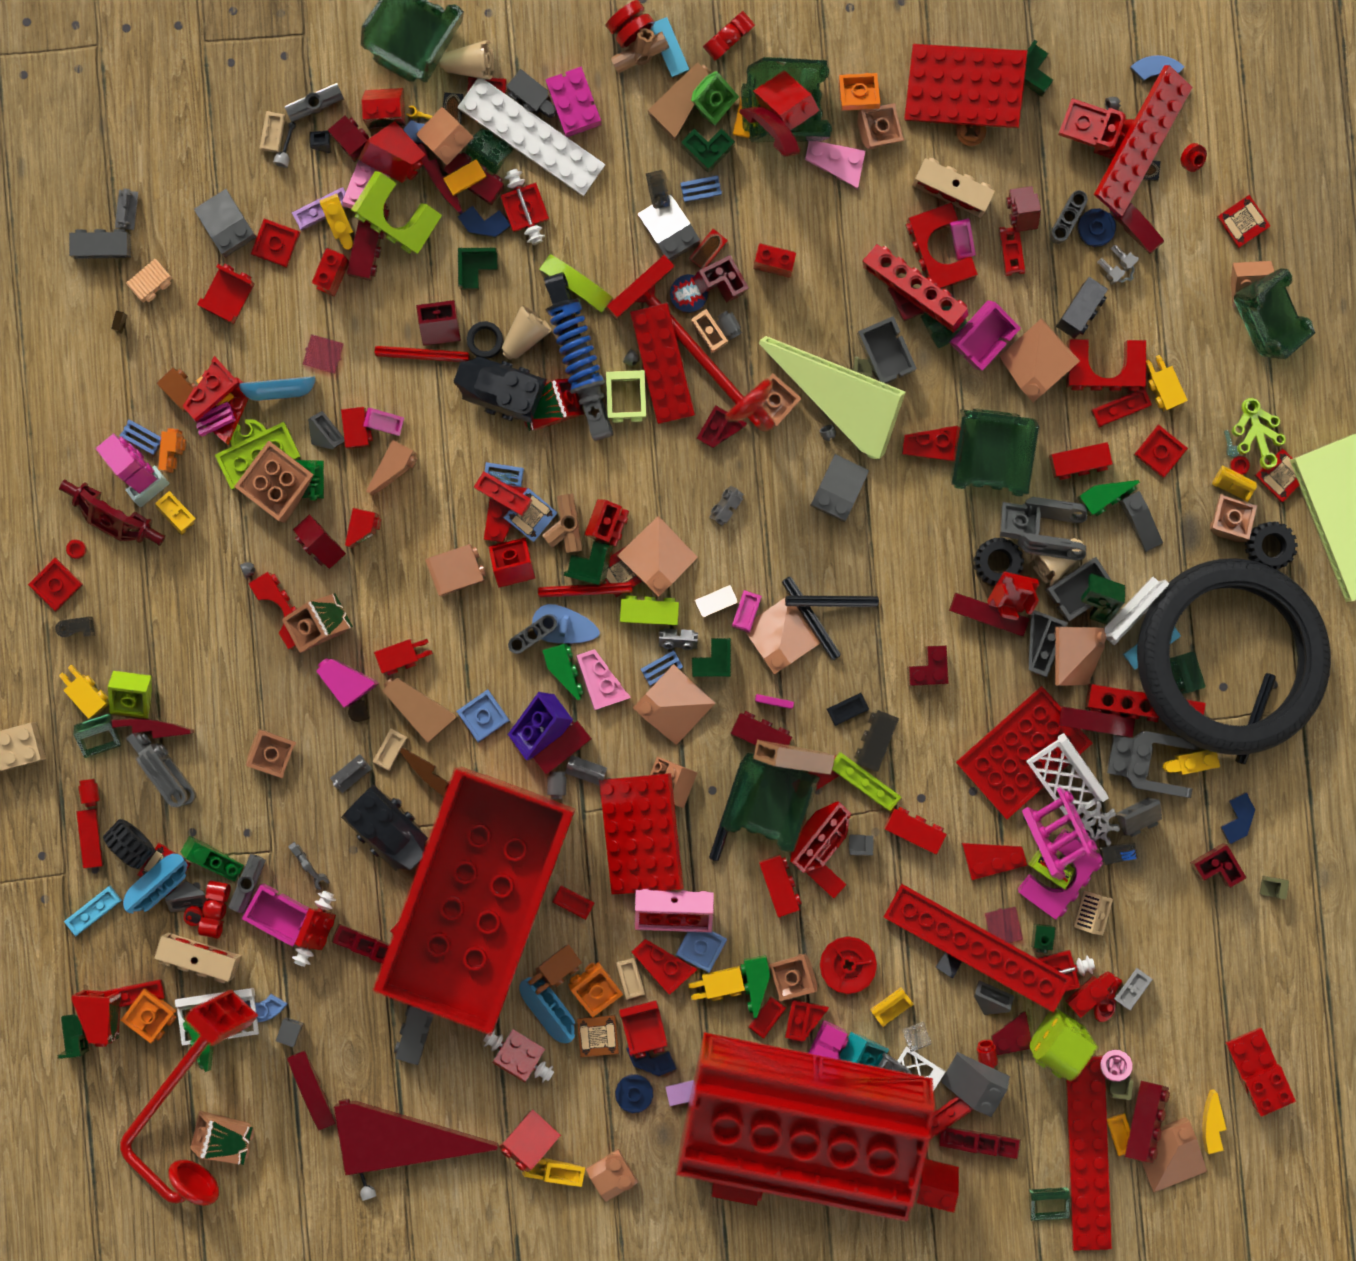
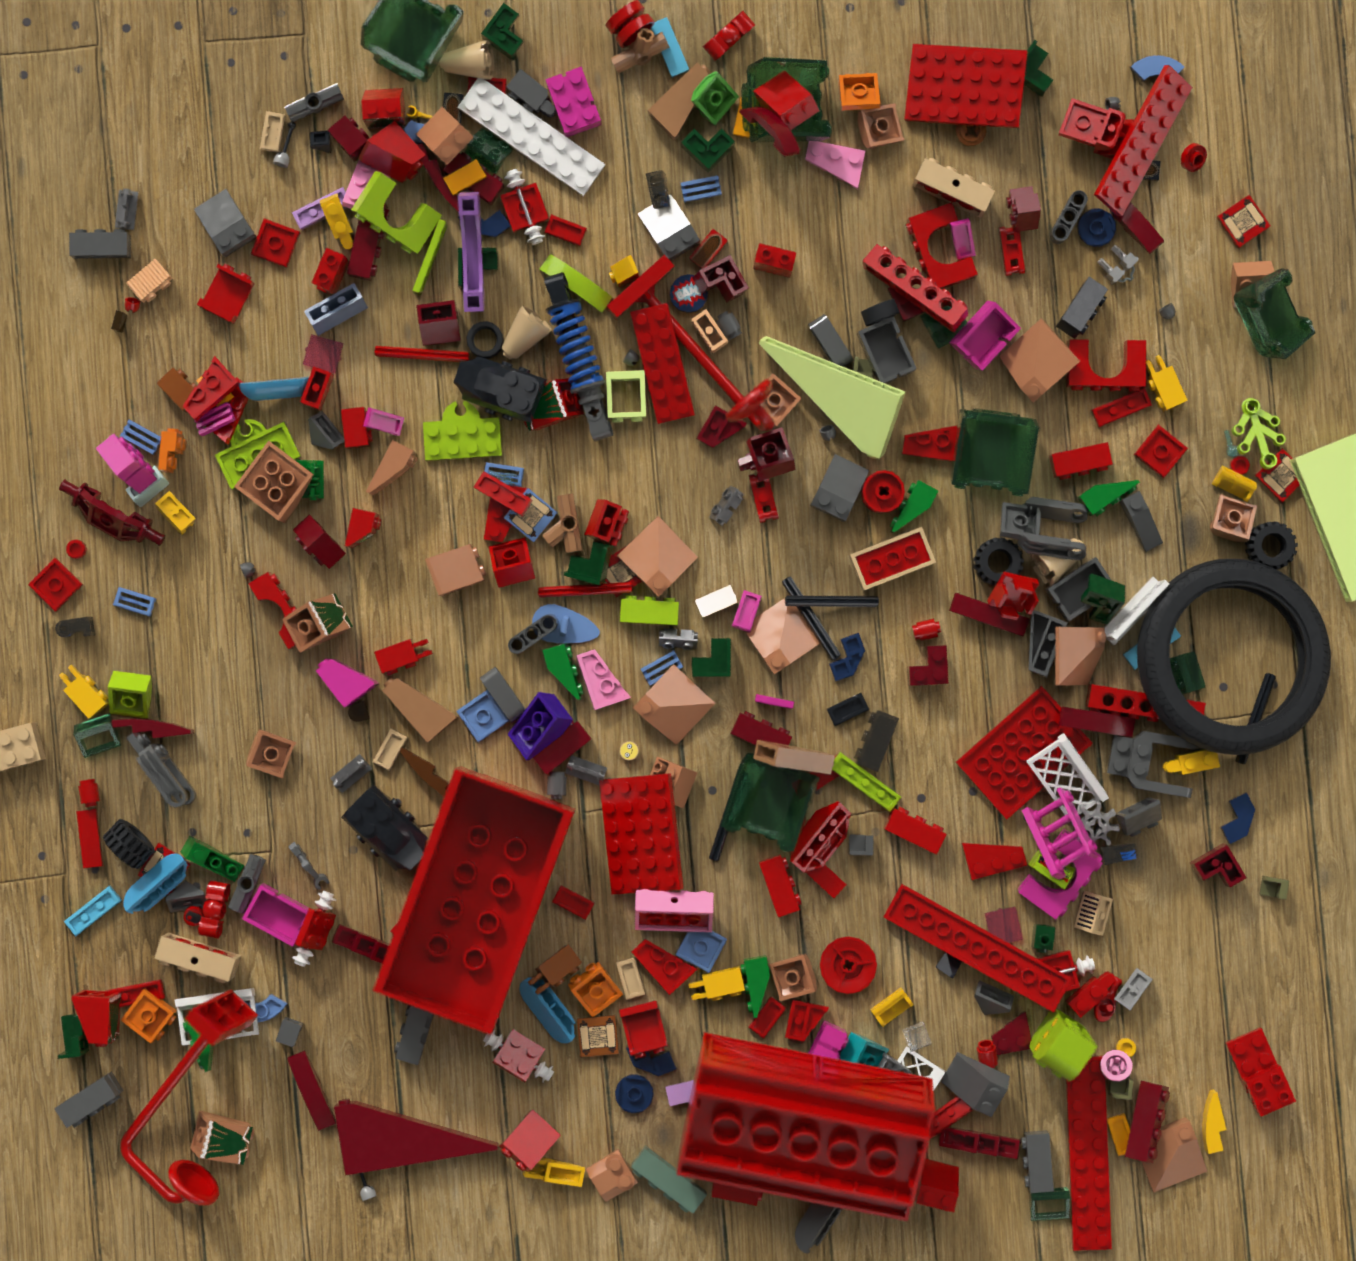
none -> dark grey piece [54,1071,124,1128]
none -> medium blue tile [113,587,157,617]
none -> red hinge [124,297,140,313]
none -> red brick [300,366,334,411]
none -> sand blue brick [304,283,368,336]
none -> lime tile [412,219,448,295]
none -> lime plate [423,401,502,461]
none -> medium lavender arch [458,192,485,312]
none -> dark grey beam [480,667,526,723]
none -> dark green panel [481,3,524,61]
none -> red tile [544,214,587,247]
none -> yellow slope [608,255,639,287]
none -> light yellow tile [620,741,639,760]
none -> sand green brick [631,1145,707,1213]
none -> dark red hinge [737,427,796,482]
none -> red plate [748,474,779,523]
none -> dark grey brick [795,1202,843,1254]
none -> dark grey beam [808,314,854,367]
none -> dark blue tile [829,633,865,682]
none -> red brick [849,527,936,591]
none -> black tyre [861,299,899,326]
none -> red wheel [861,470,905,514]
none -> green slope [890,480,939,533]
none -> red brick [912,618,941,641]
none -> dark grey brick [1021,1130,1054,1193]
none -> yellow tile [1116,1038,1136,1057]
none -> dark grey hinge [1159,303,1176,319]

